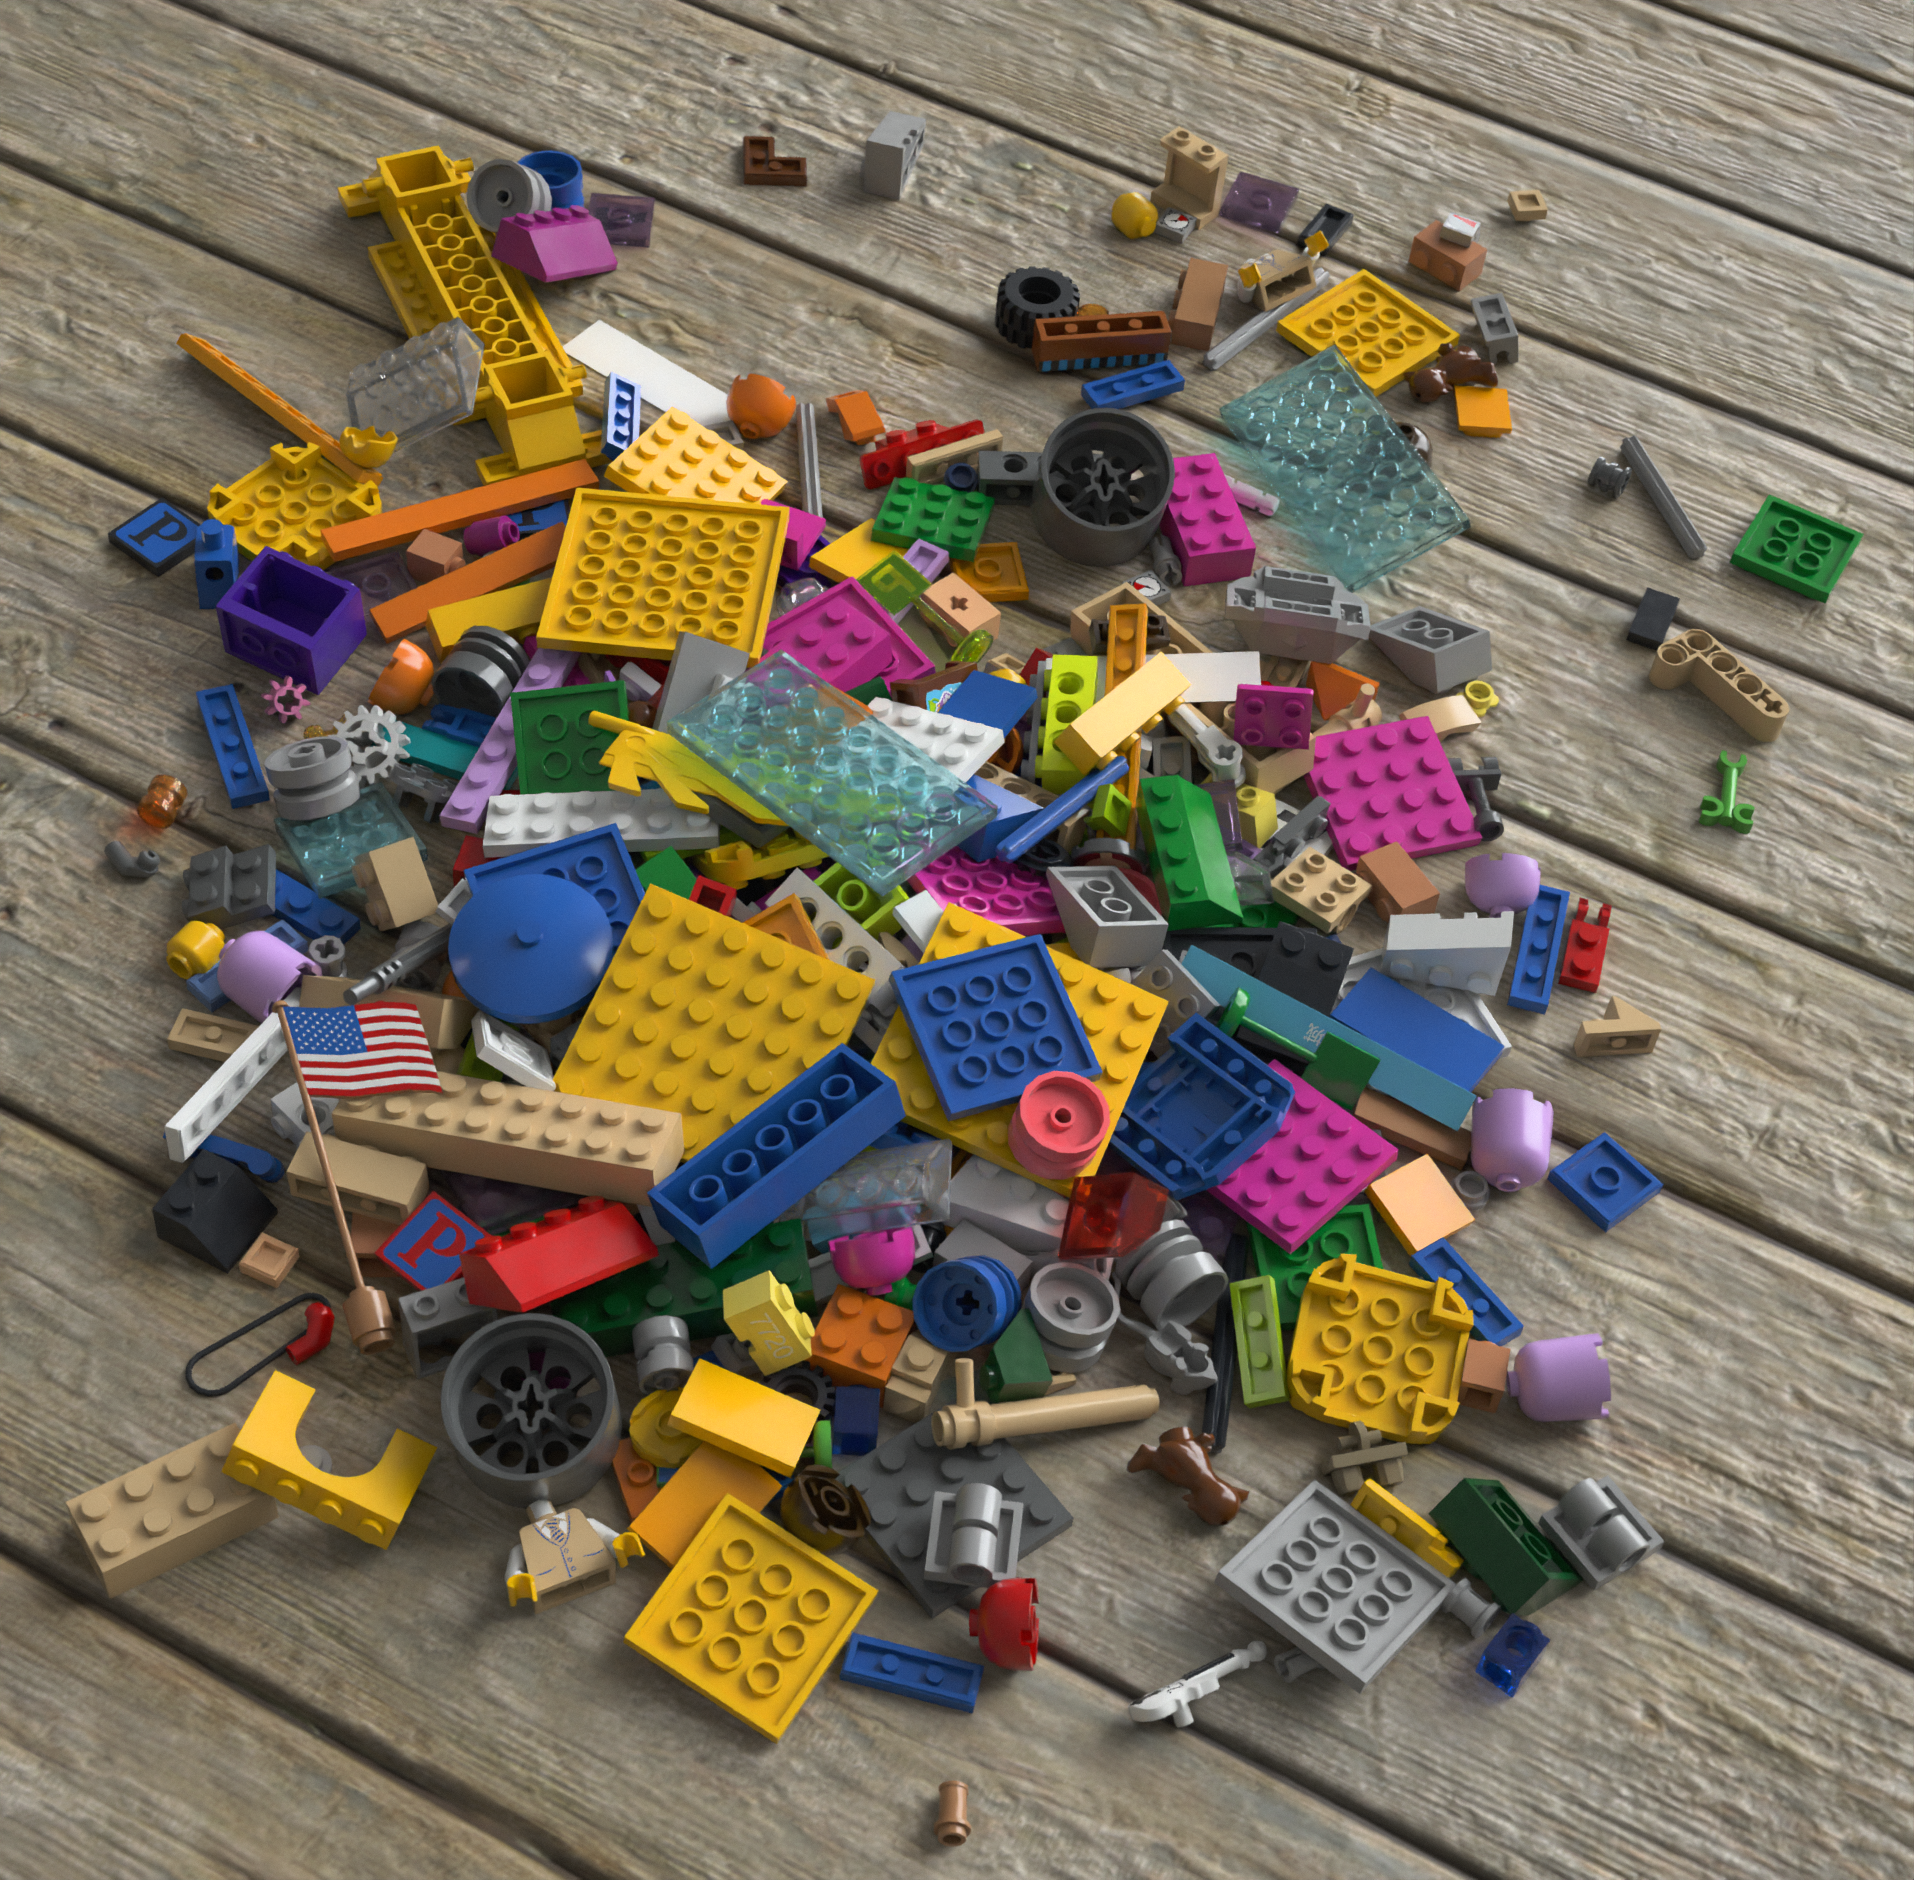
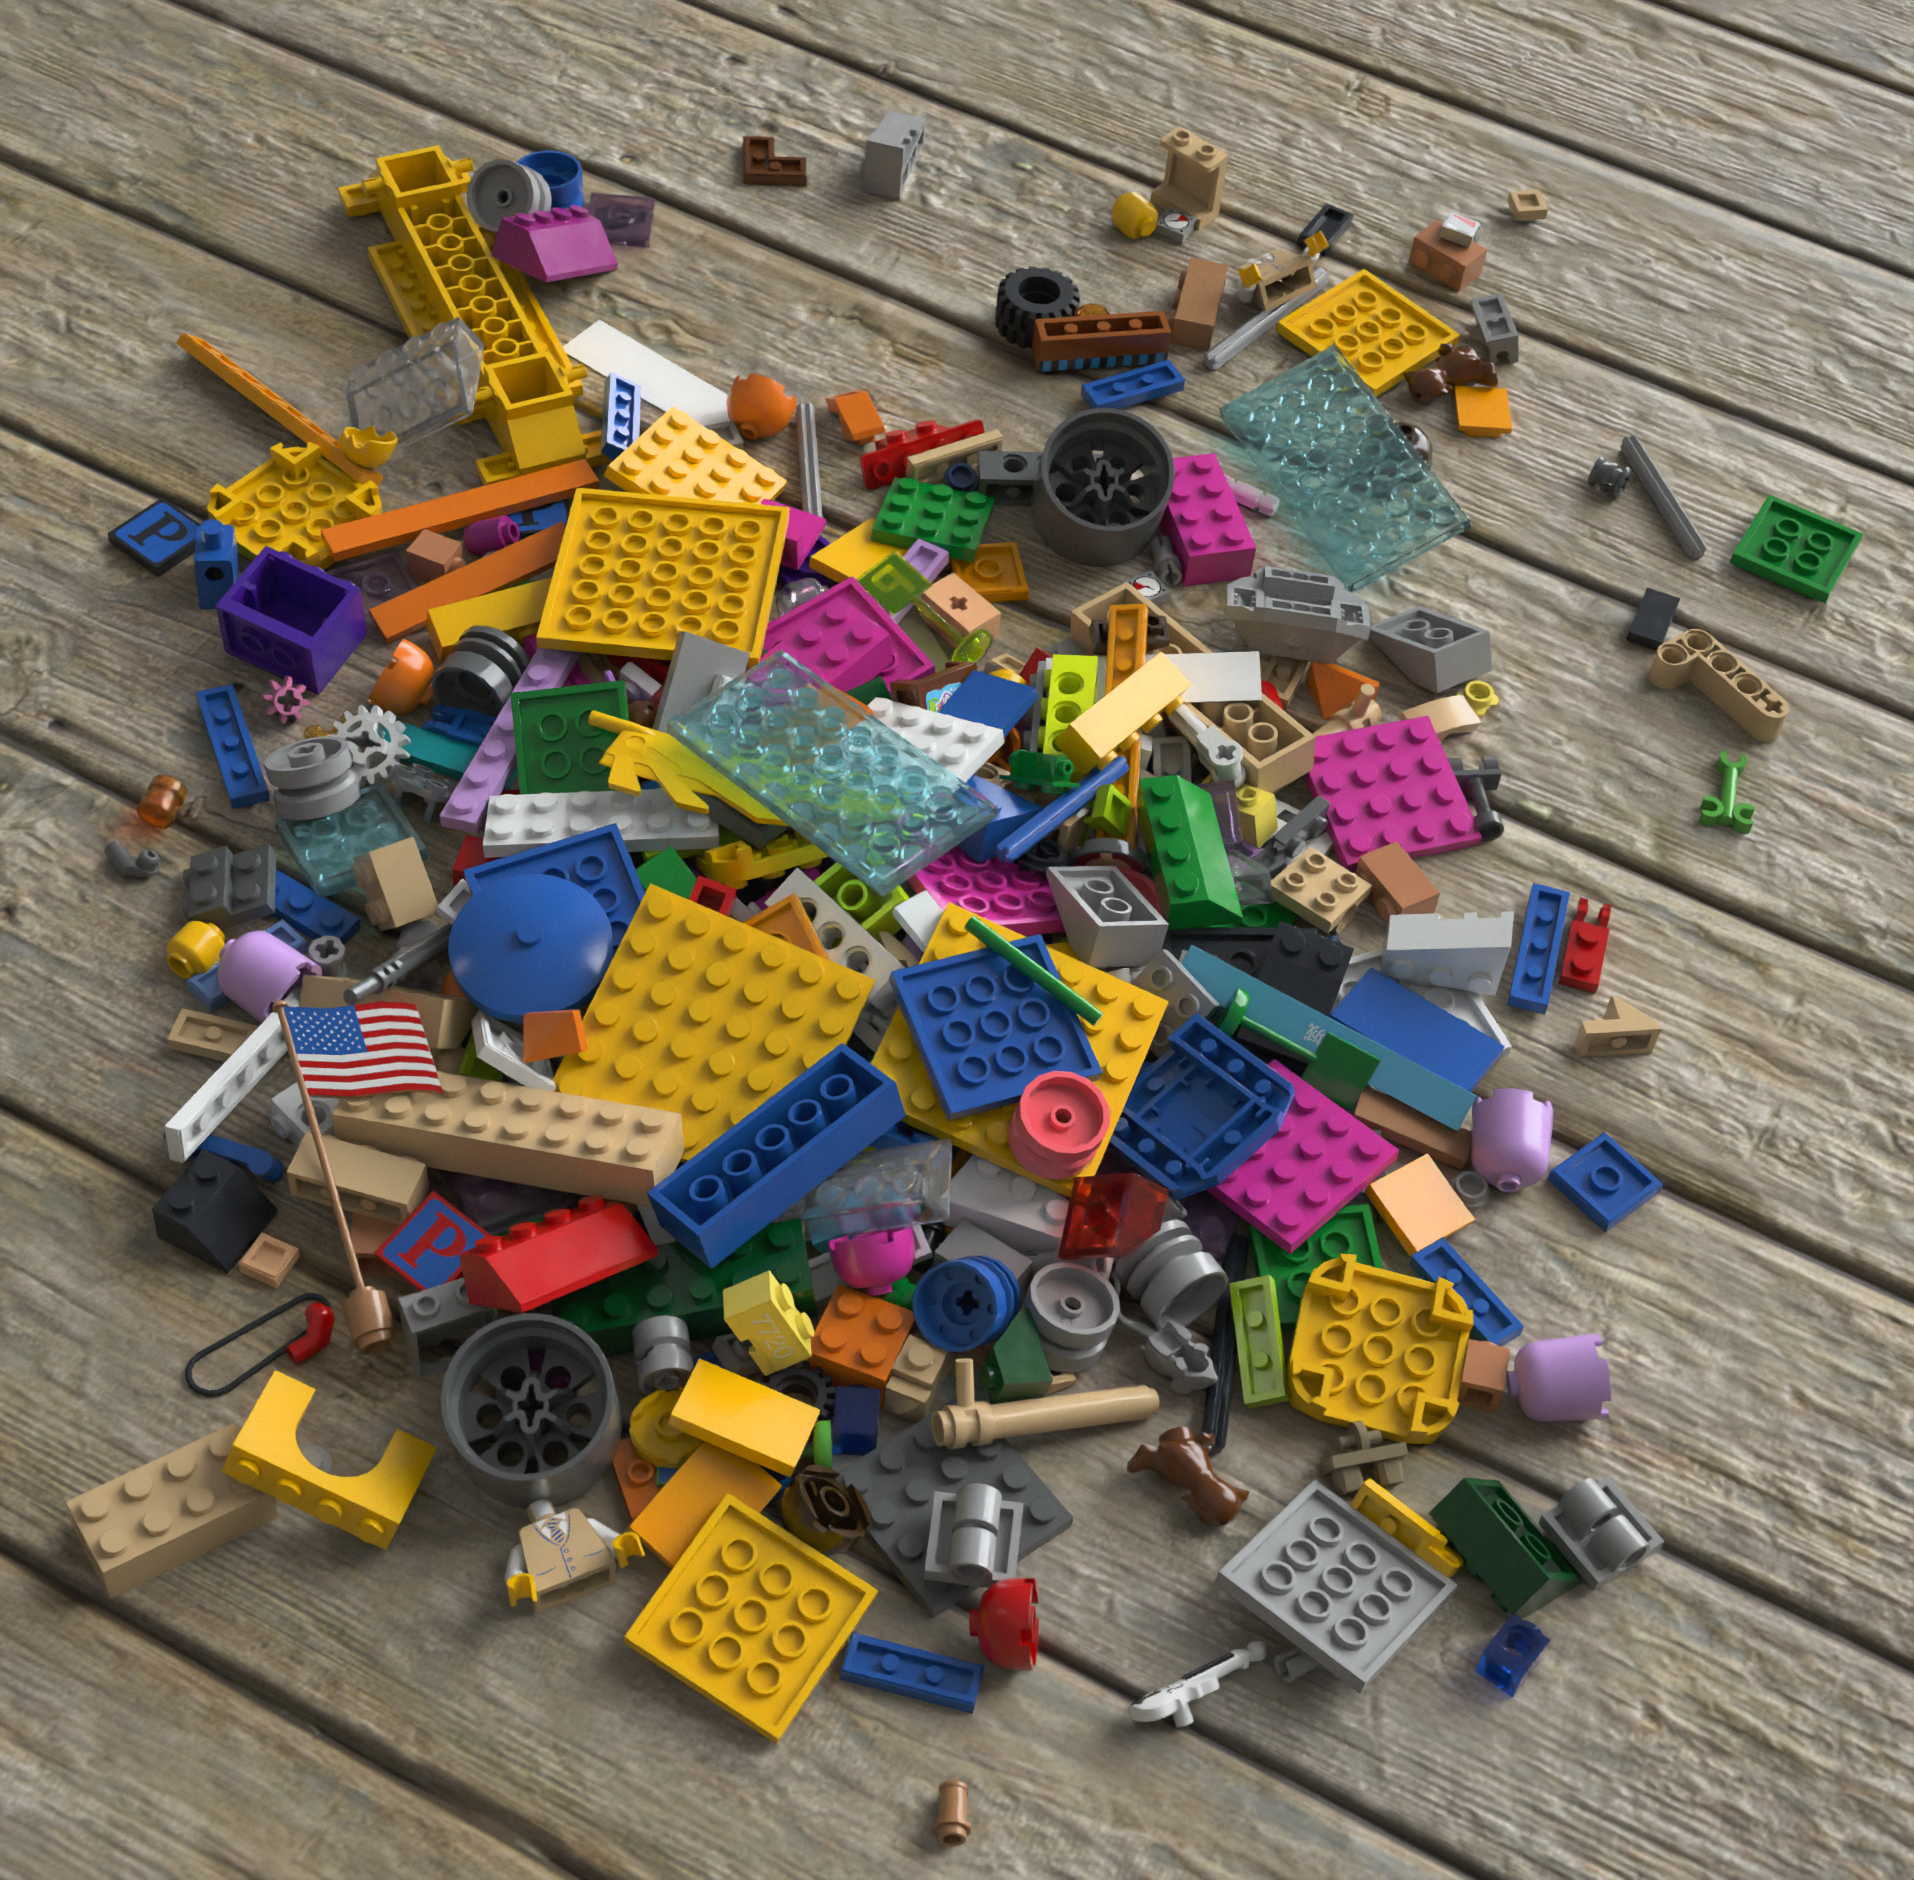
clear purple tile [1220,171,1299,233] -> none
dark pink bracket [1233,684,1314,750] -> none
light grey bush [1441,1578,1501,1638] -> none
lavender cylinder [1465,853,1541,918] -> none
none -> orange slope [523,1009,588,1064]
none -> green bar [964,916,1104,1026]
none -> green hinge [999,749,1080,794]

